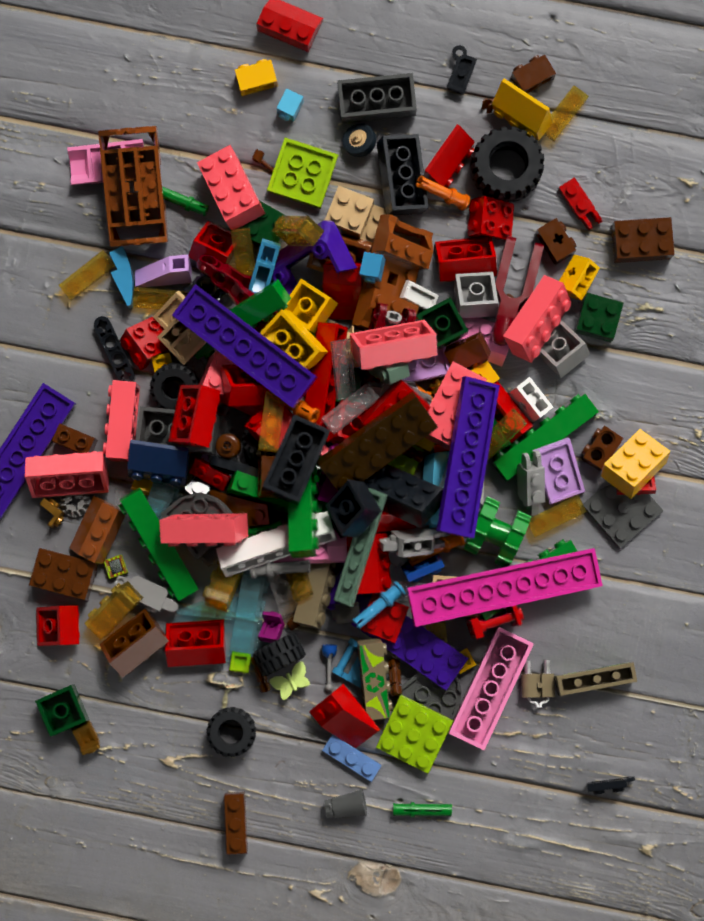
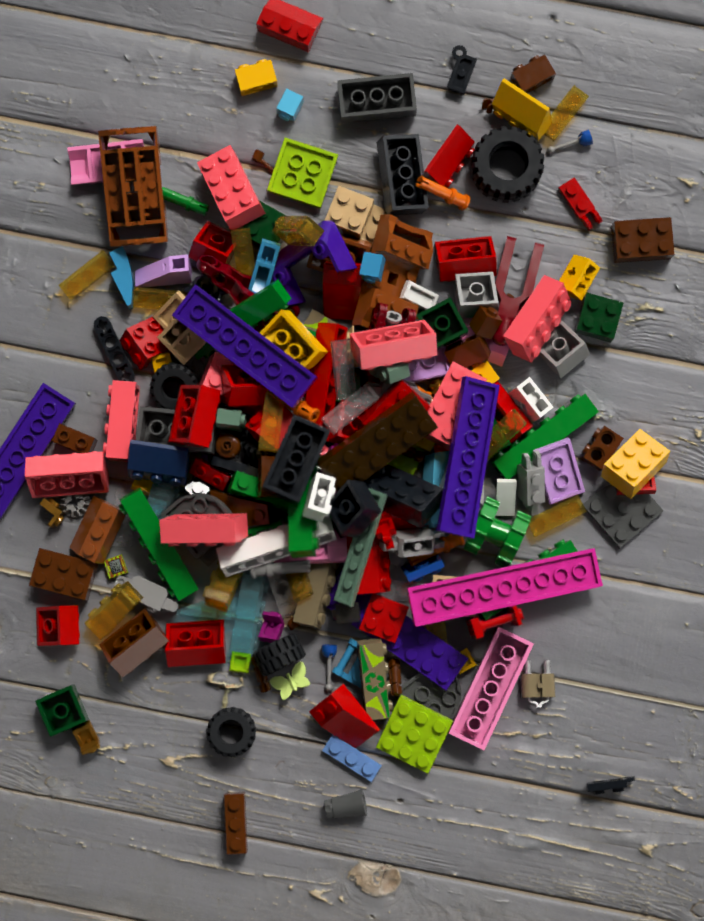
yellow brick [285,279,338,335] -> none
black wheel [342,123,377,157] -> none
dark azure pin [352,581,406,629] -> none
green pin [393,802,452,818] -> none
red bracket [467,196,514,240] -> none
reddish brown brick [535,218,577,265] -> none
dark tan brick [554,662,637,696] -> none
none -> sand green brick [216,408,247,432]
none -> white brick [302,472,336,522]
none -> red plate [376,516,397,550]
none -> reddish brown brick [469,306,502,339]
none -> white tile [495,479,517,516]
none -> hinge [547,130,593,154]

